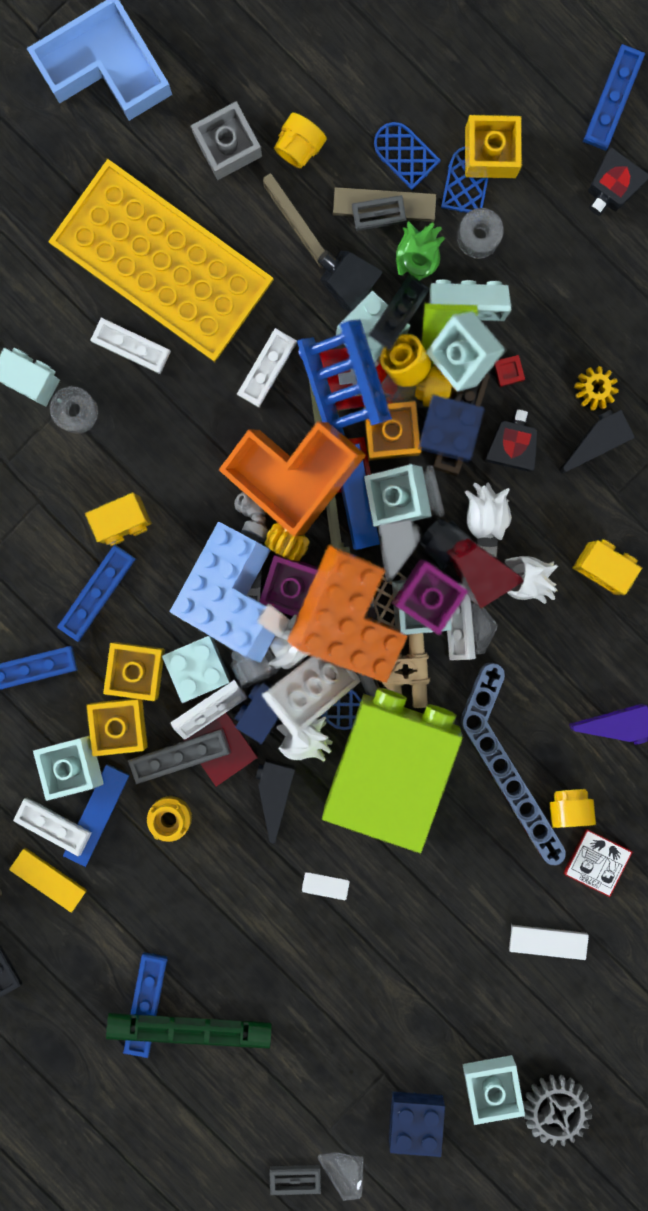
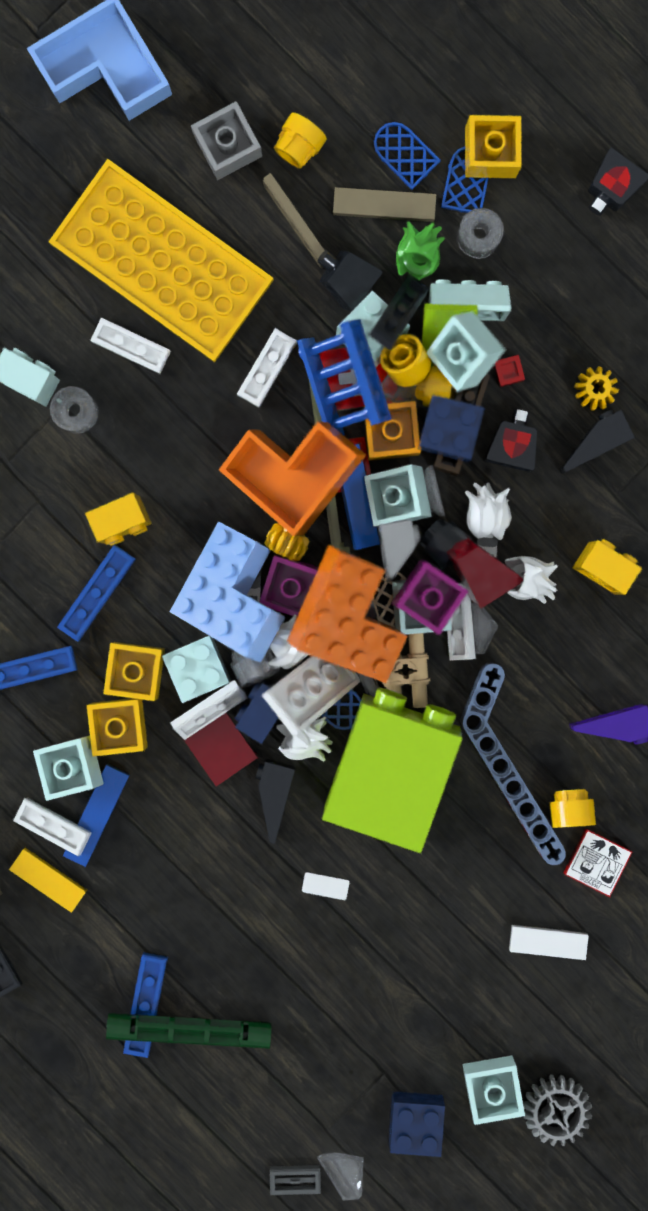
dark grey tile [128,728,231,784] -> none
yellow piece [147,796,192,842] -> none
light grey arm [234,492,268,542] -> none
white sticker [257,605,290,638] -> none
dark grey tile [352,195,407,231] -> none
blue tile [583,44,645,151] -> none

